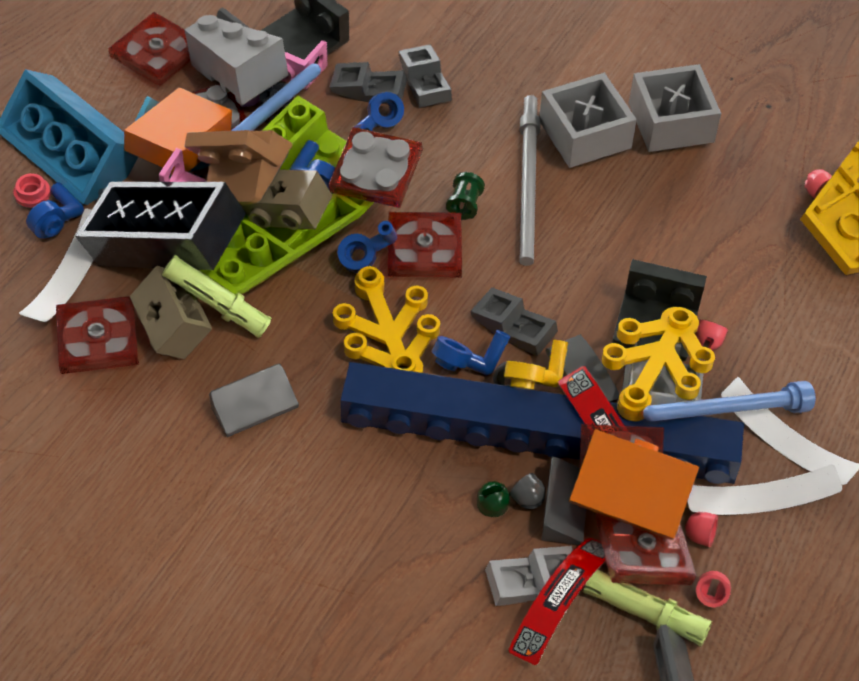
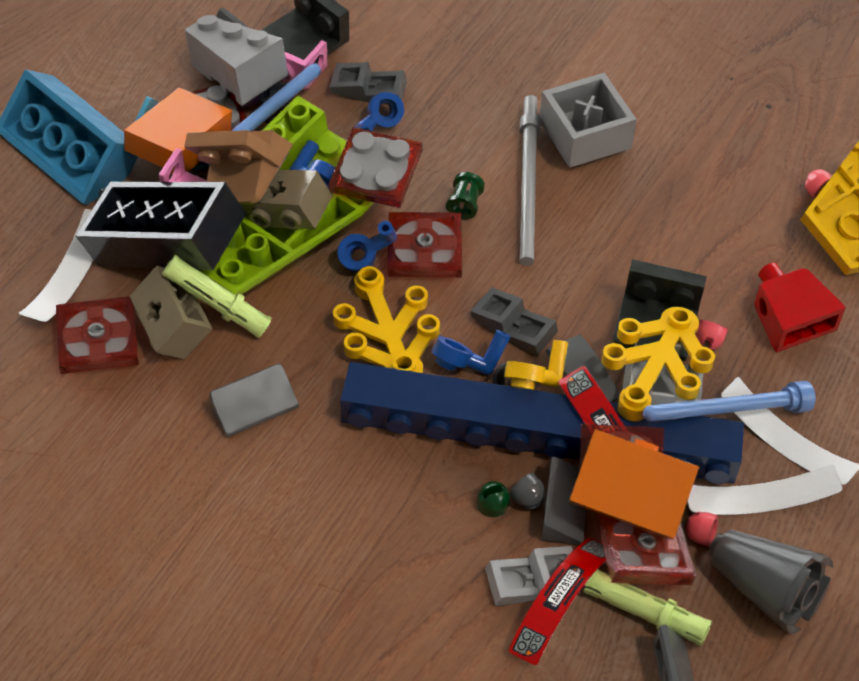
coral plate [13,173,51,207] -> none
blue plate [26,182,84,239] -> none
clear red piece [108,12,191,86] -> none
dark grey slope [398,44,452,108] -> none
light grey brick [629,64,721,152] -> none
coral hinge [696,571,731,607] -> none
none -> dark grey cone [709,530,833,634]
none -> red torso [754,262,846,353]

